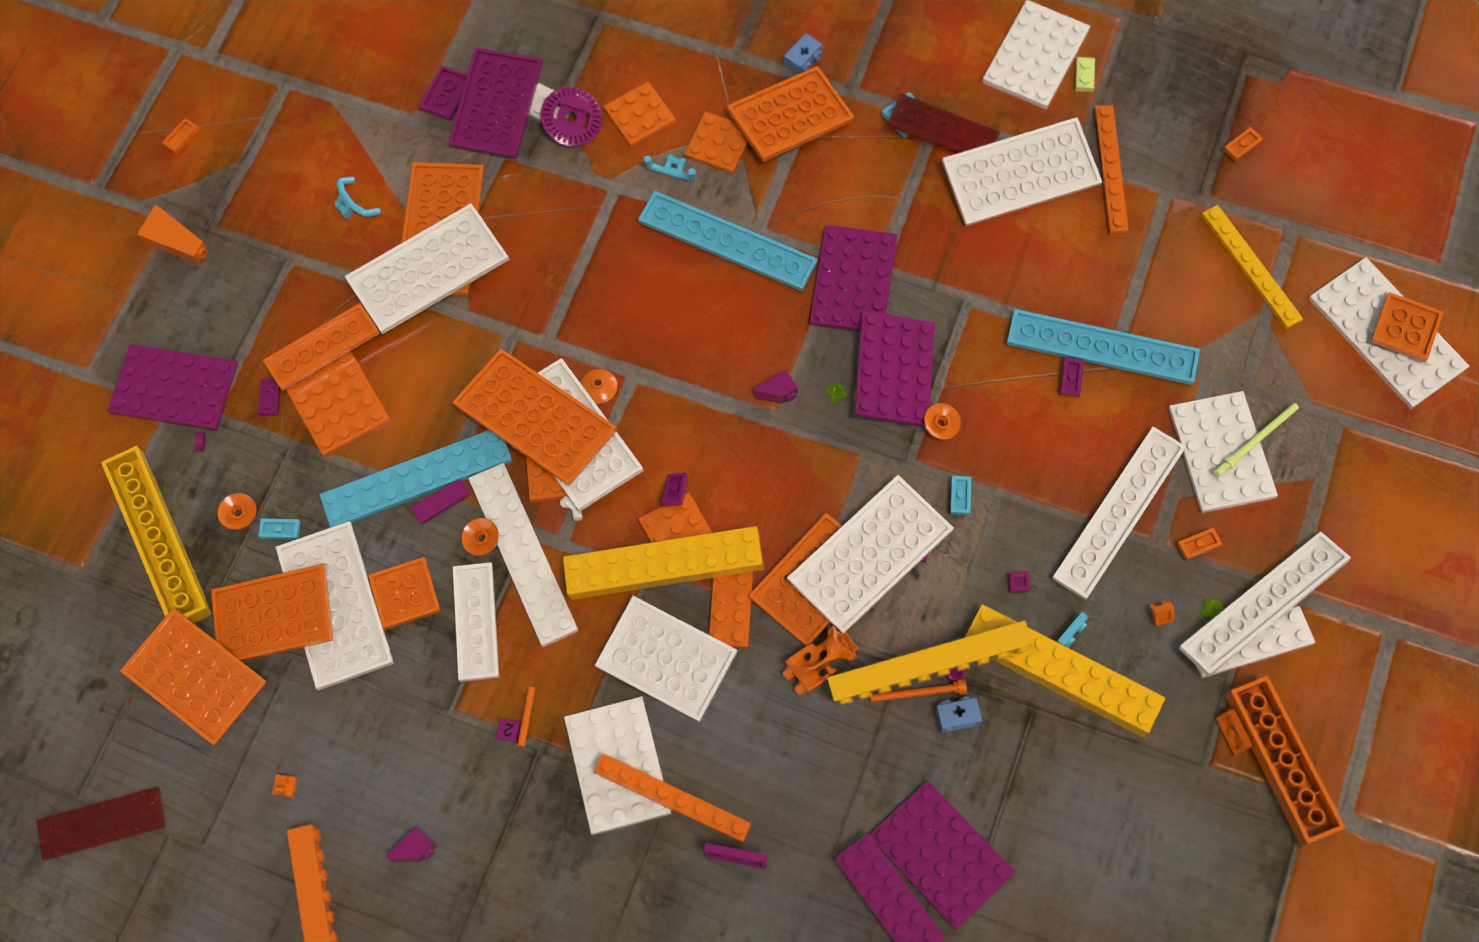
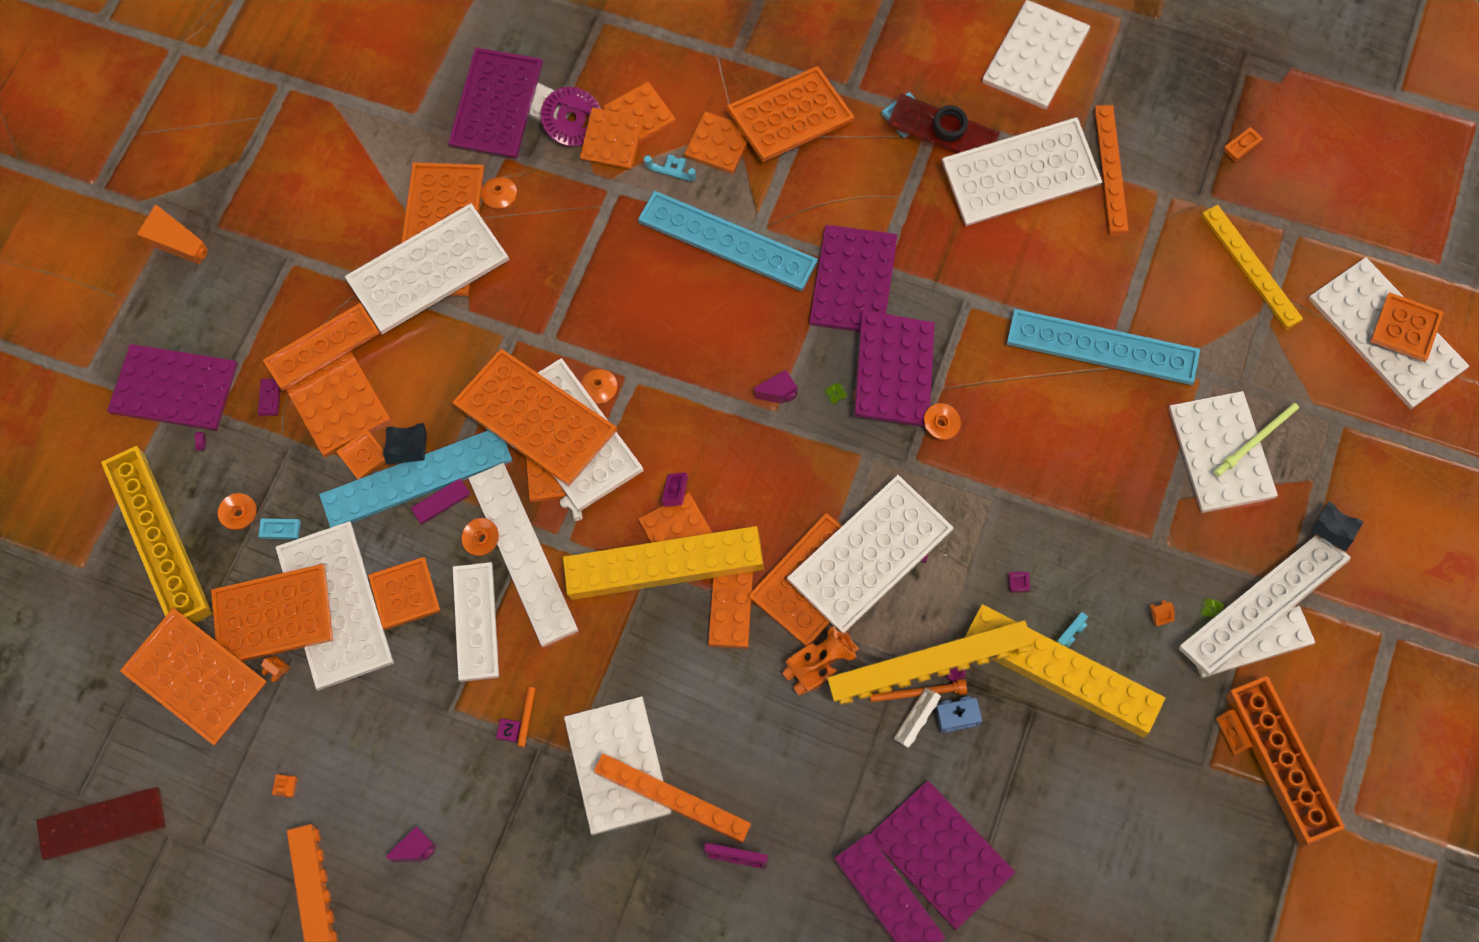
orange tile [162,118,200,155] -> none
medium azure piece [334,176,381,219] -> none
magenta tile [419,65,468,121] -> none
white plate [595,596,738,722] -> none
medium blue brick [784,33,823,75] -> none
medium azure plate [950,476,971,516] -> none
white plate [1052,427,1186,601] -> none
magenta plate [1060,358,1084,397] -> none
yellowish green plate [1075,57,1095,92] -> none
orange plate [1177,527,1223,561] -> none
none -> orange tile [261,655,290,682]
none -> orange plate [336,429,386,480]
none -> black brick [383,423,427,464]
none -> orange dish [481,177,517,209]
none -> orange plate [580,107,644,170]
none -> white plate [893,688,941,748]
none -> black tyre [932,105,968,142]
none -> black brick [1310,501,1363,552]

